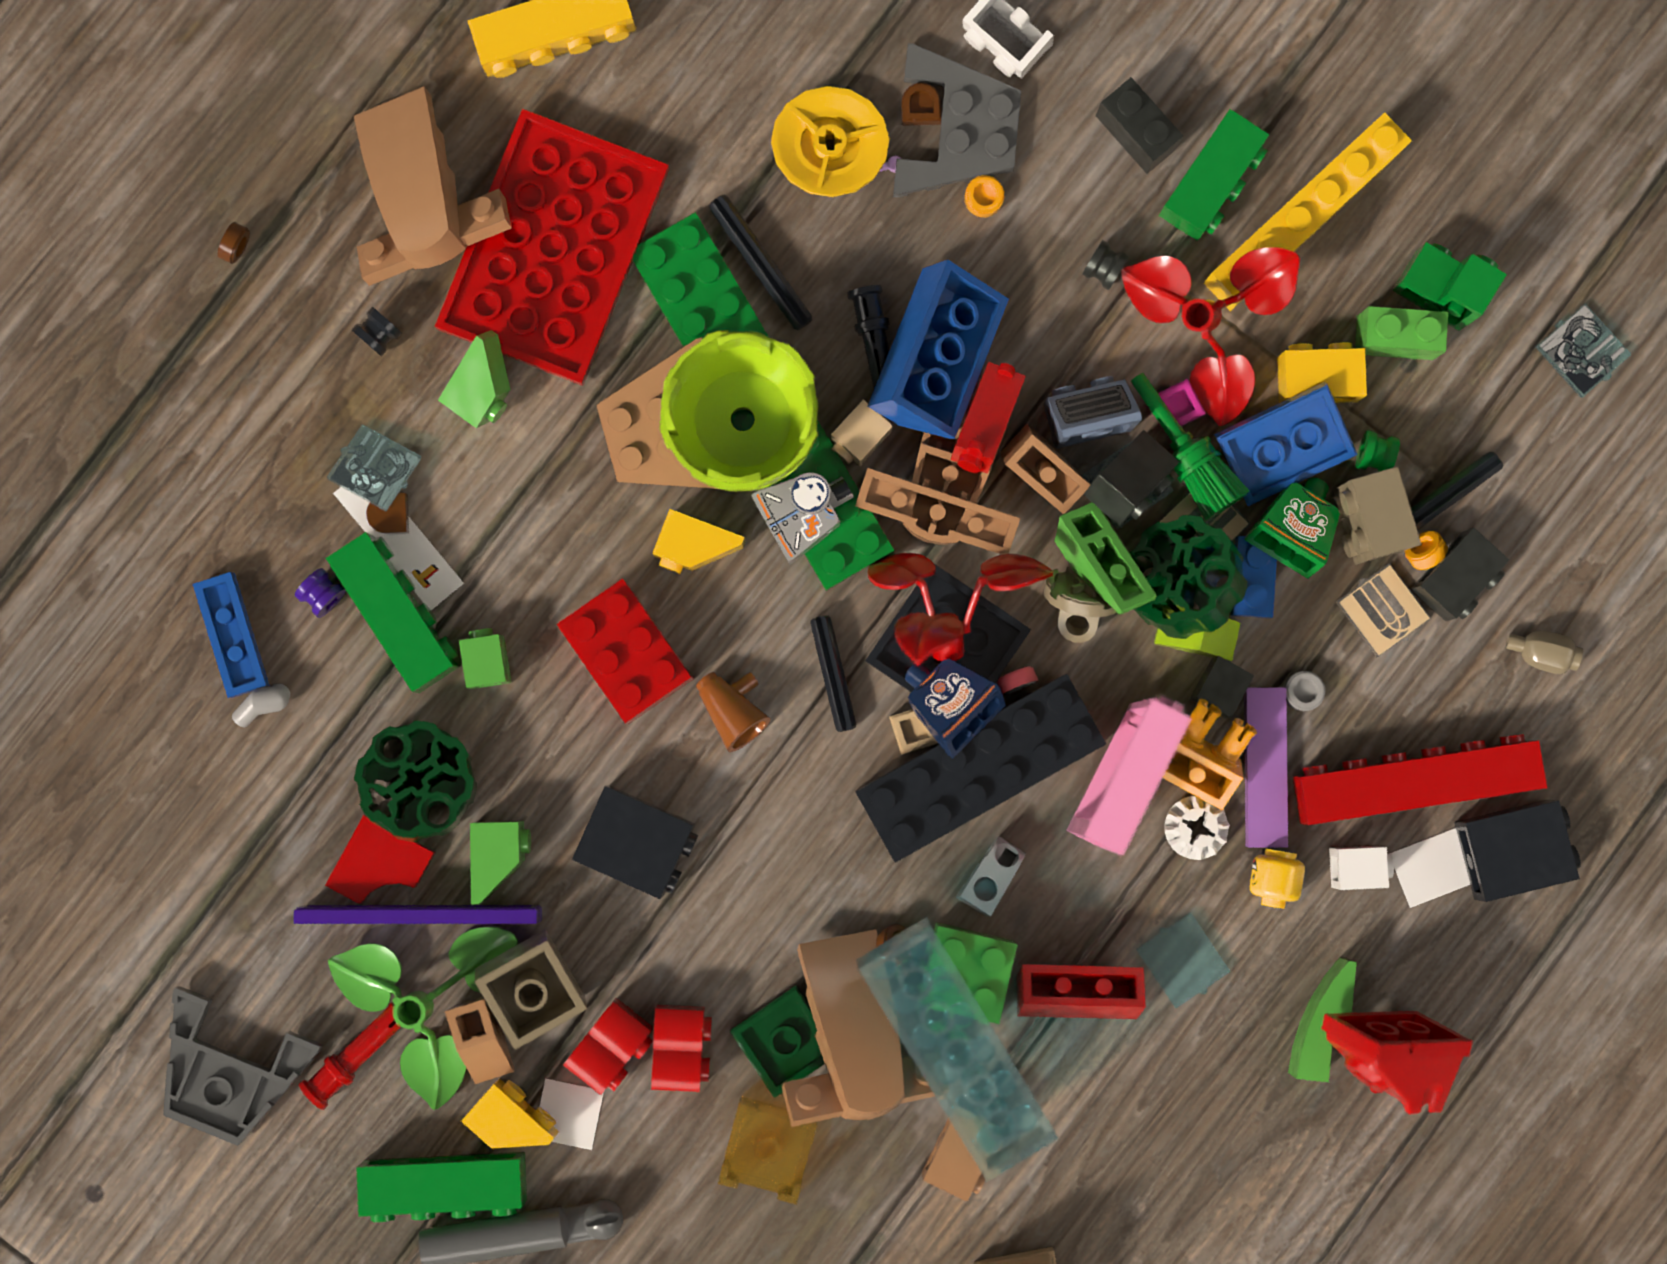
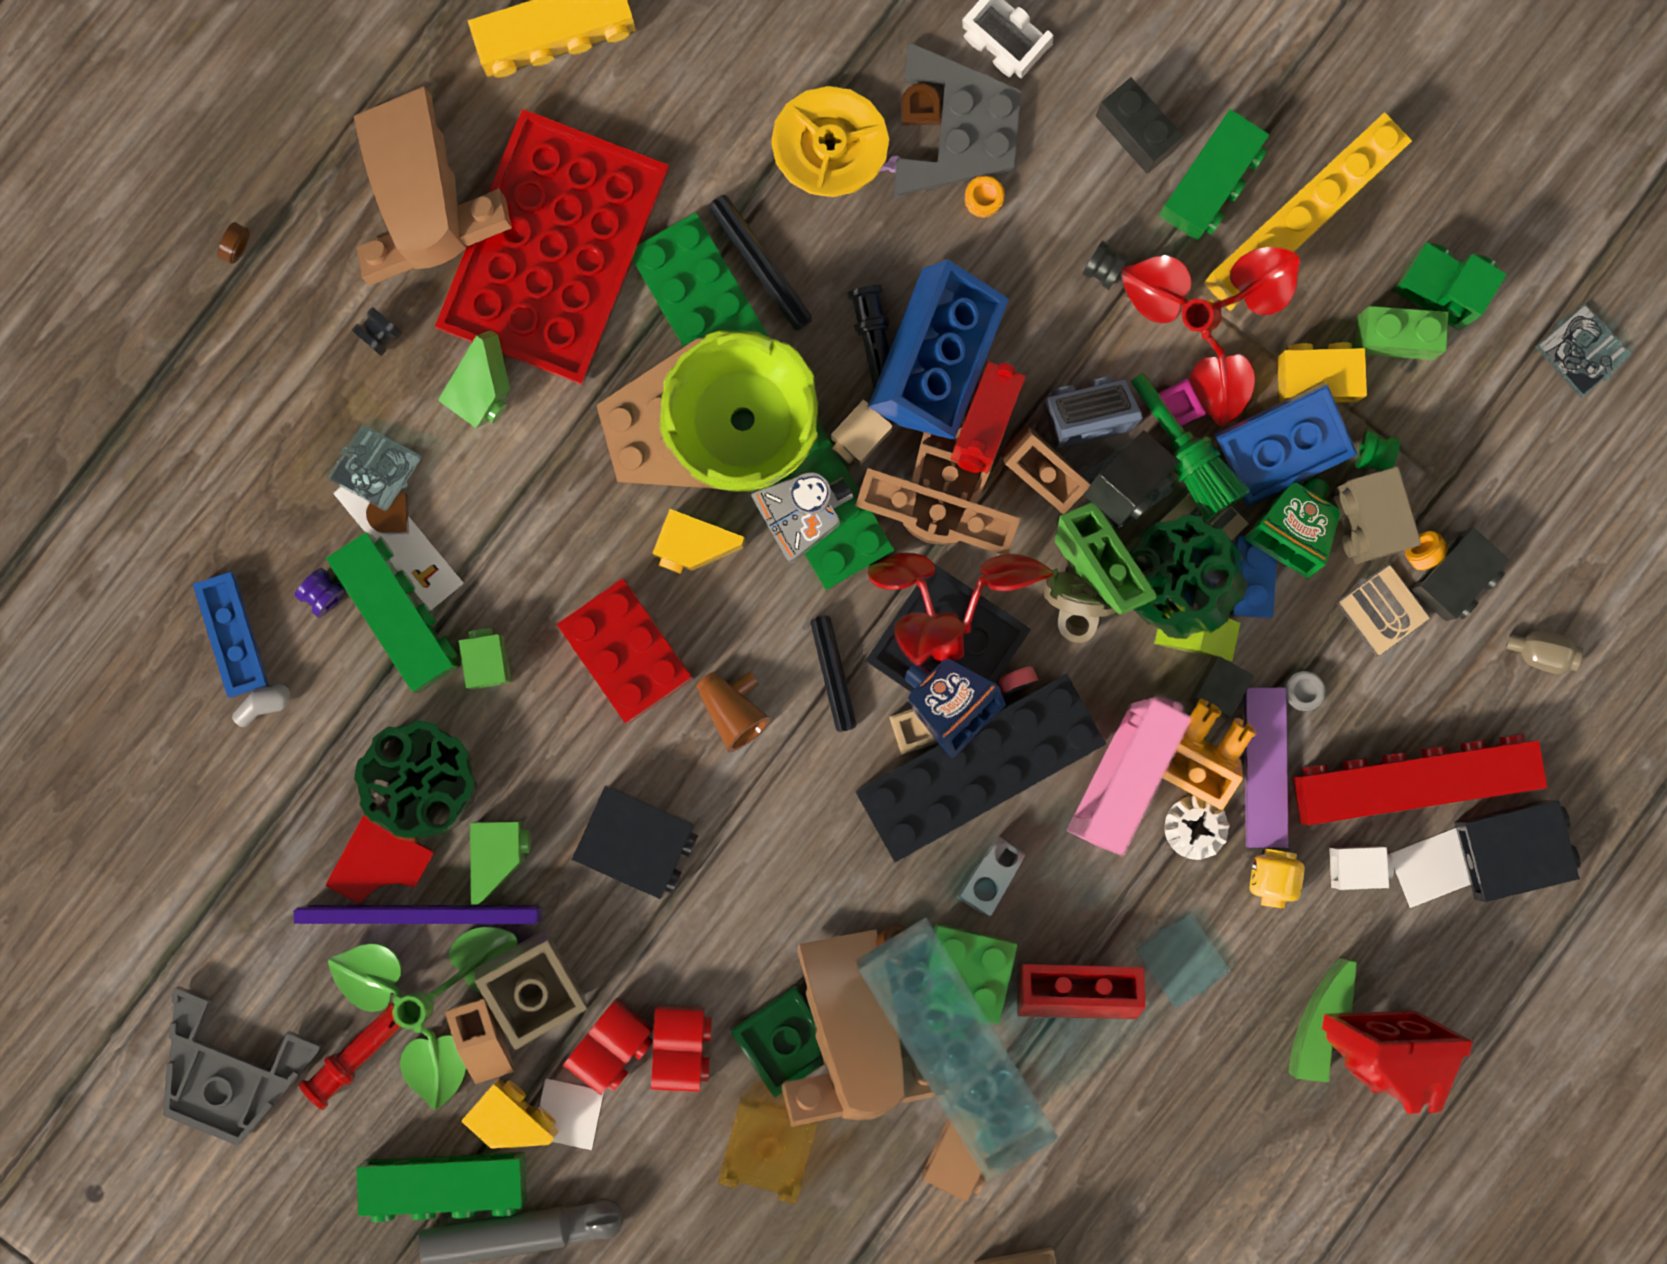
black axle [1411,451,1503,530] -> none

